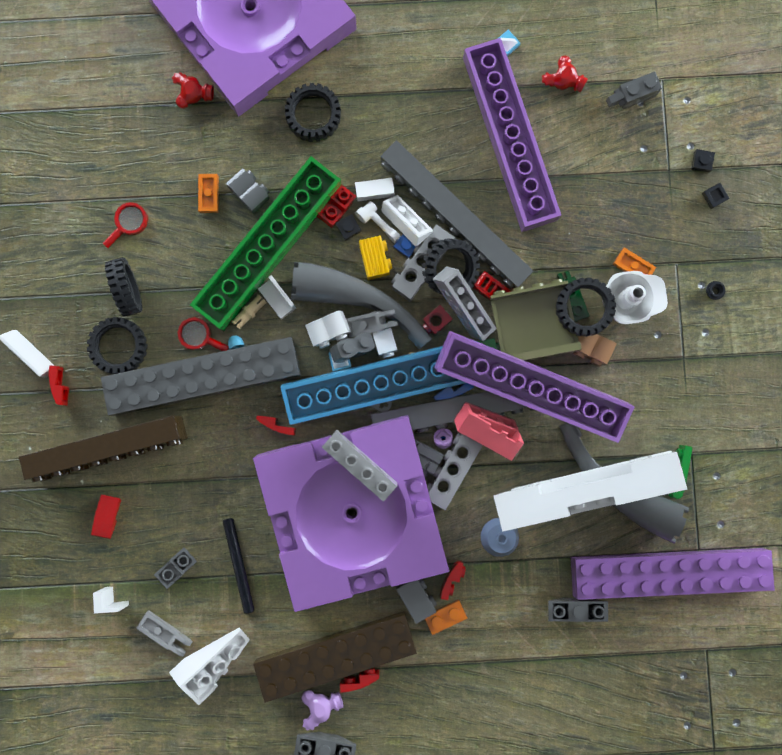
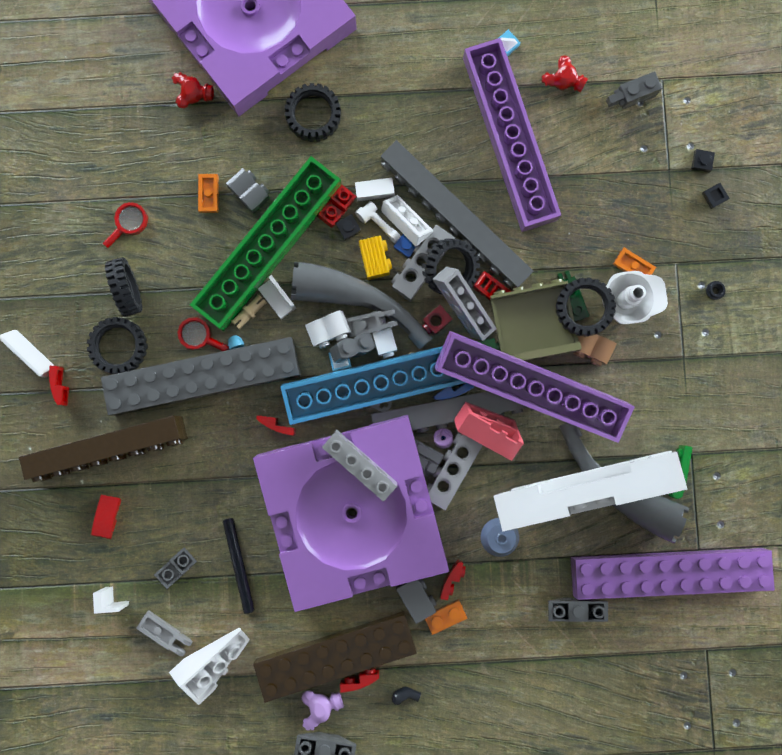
none -> black arm [392,686,421,705]

